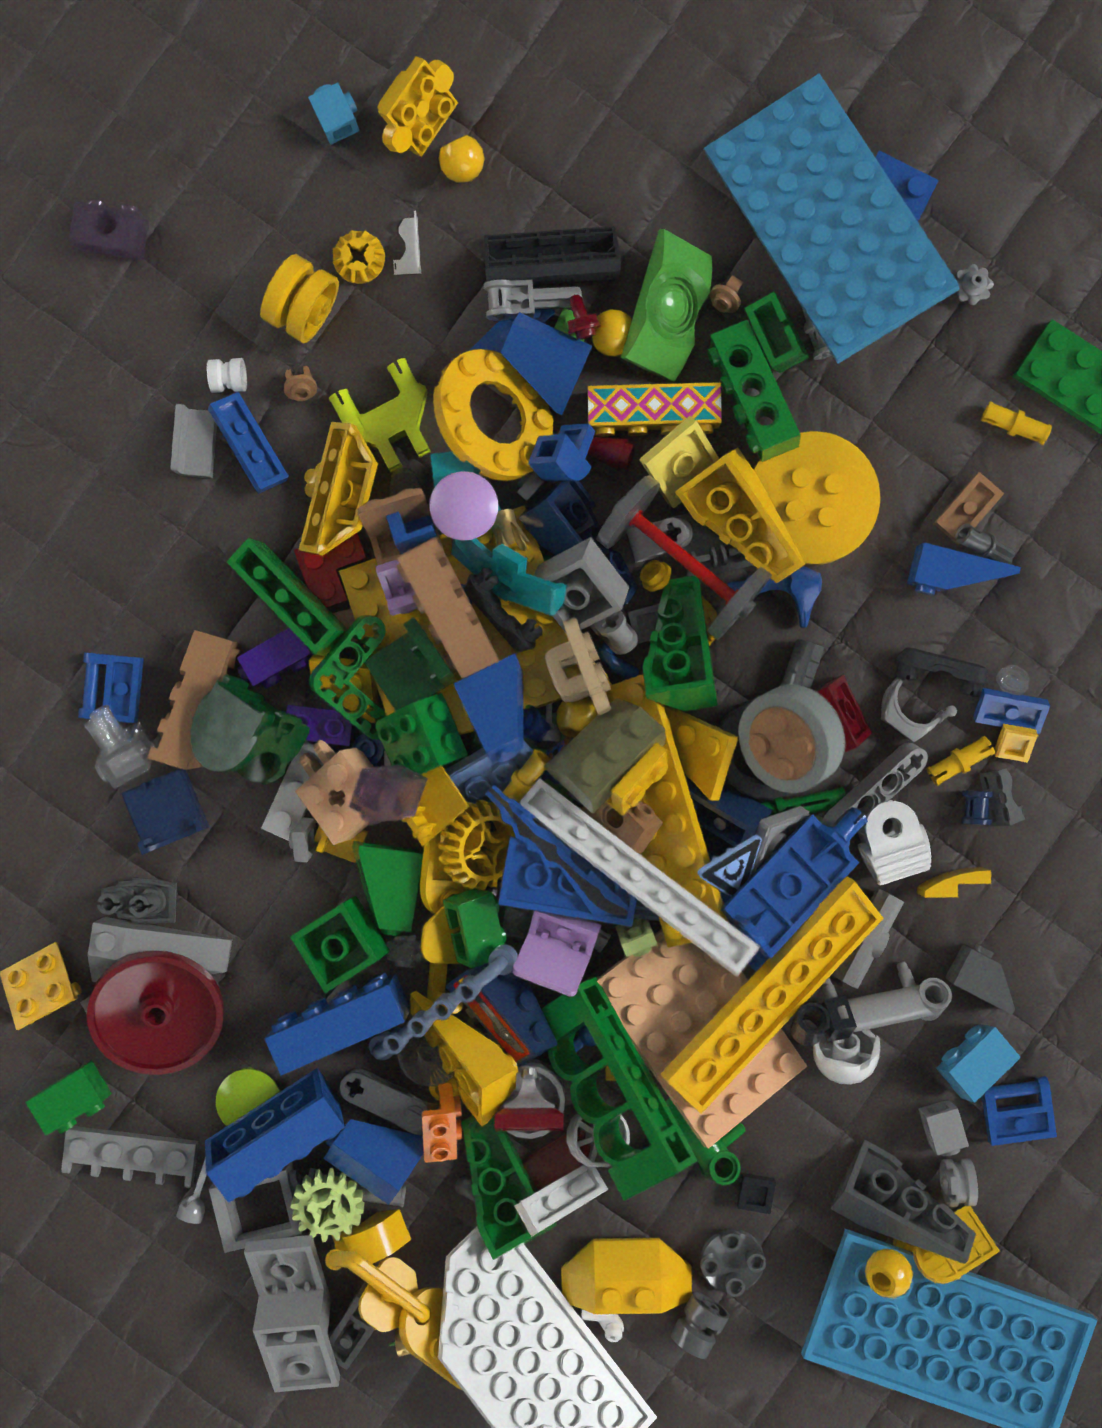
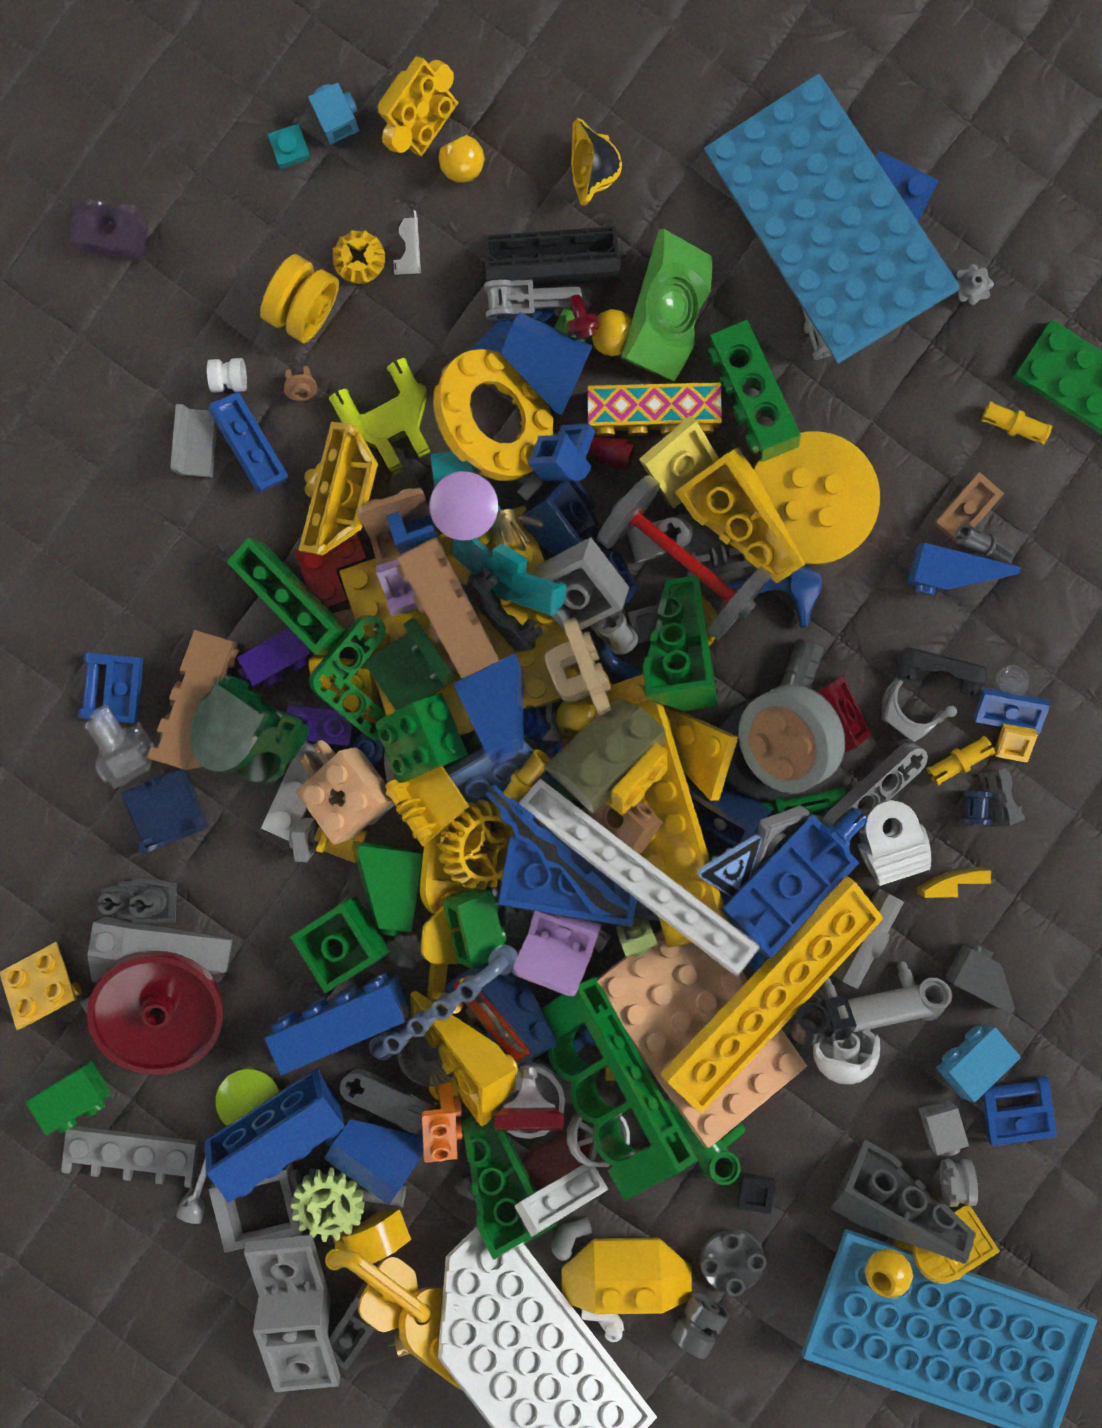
brick [349,765,428,824] -> none
yellow plate [640,560,671,592] -> none
medium nougat plate [709,275,743,313] -> none
green piece [744,292,809,373] -> none
none -> teal plate [268,123,311,170]
none -> light grey arm [551,1217,592,1261]
none -> yellow hat [571,118,622,206]

